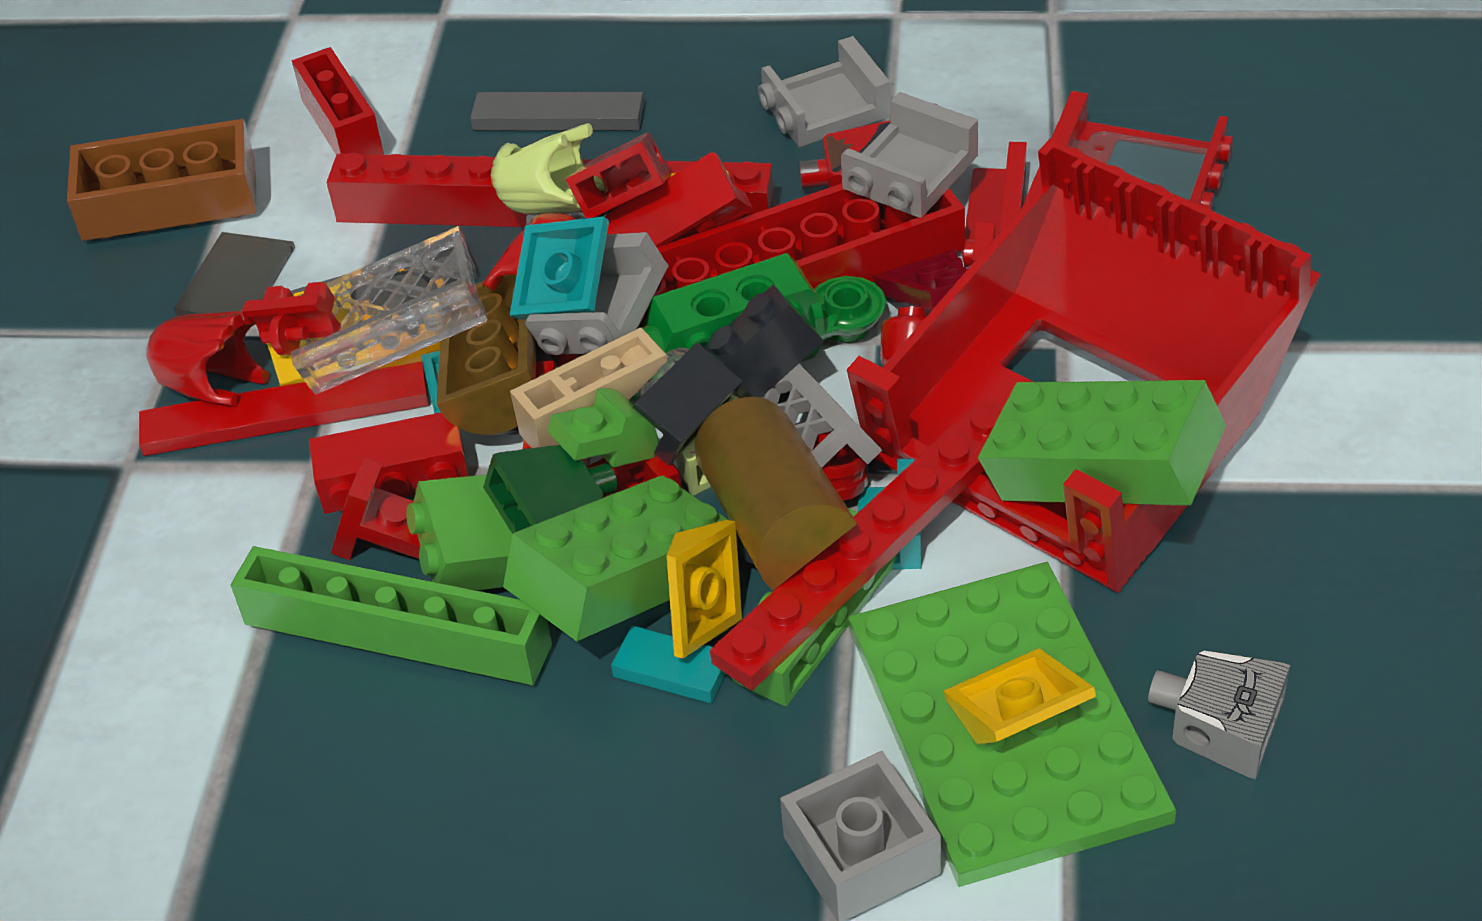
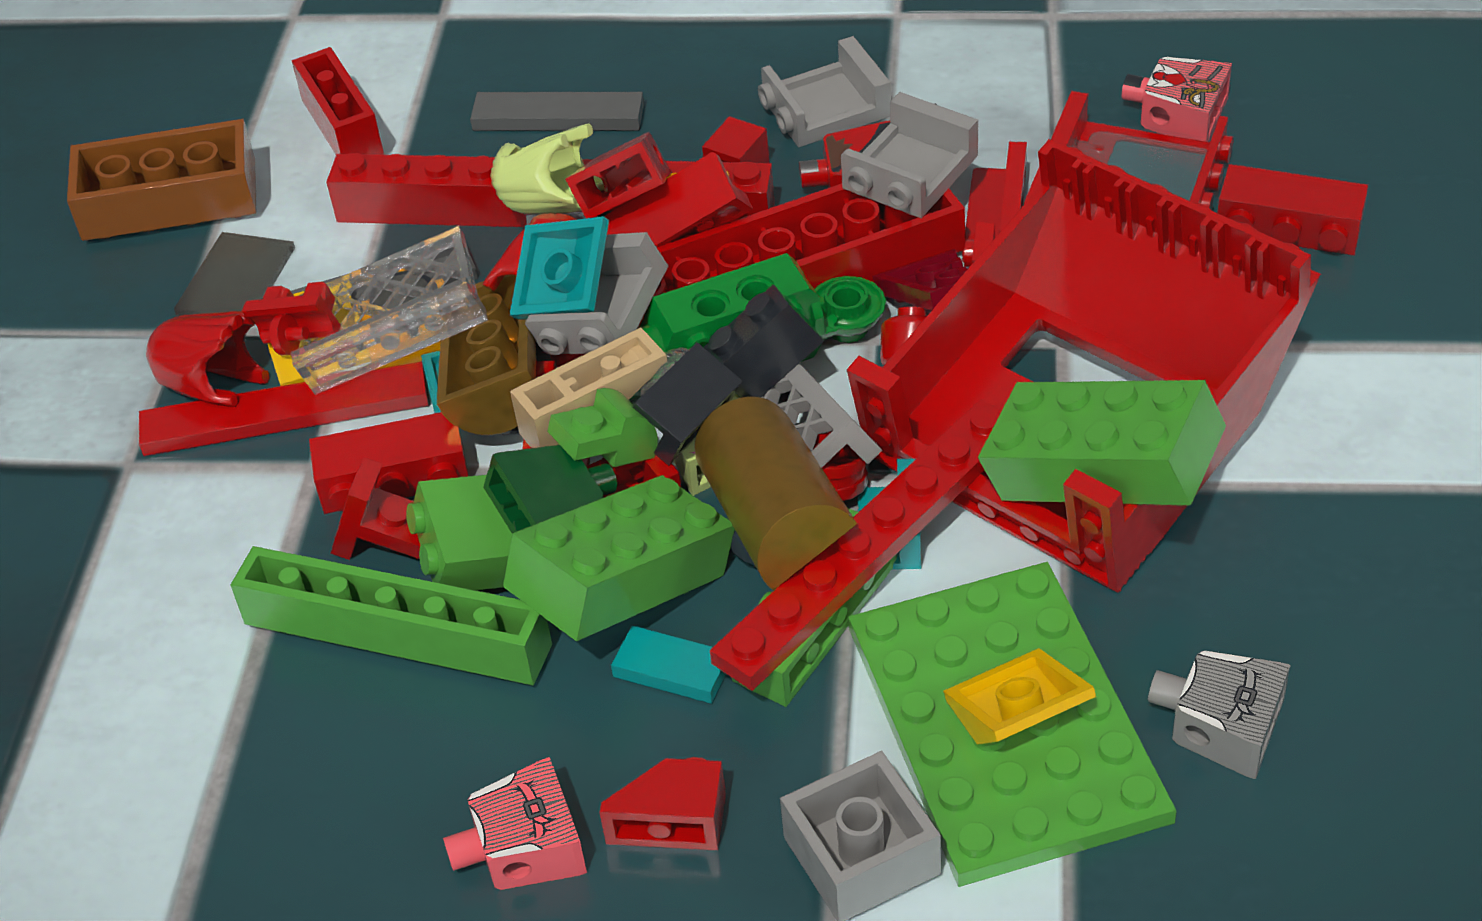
yellow slope [666,520,742,658] -> none
none -> coral torso [443,757,587,890]
none -> red slope [600,757,726,850]
none -> red brick [702,116,769,163]
none -> coral torso [1122,57,1232,142]
none -> red brick [1218,164,1368,256]

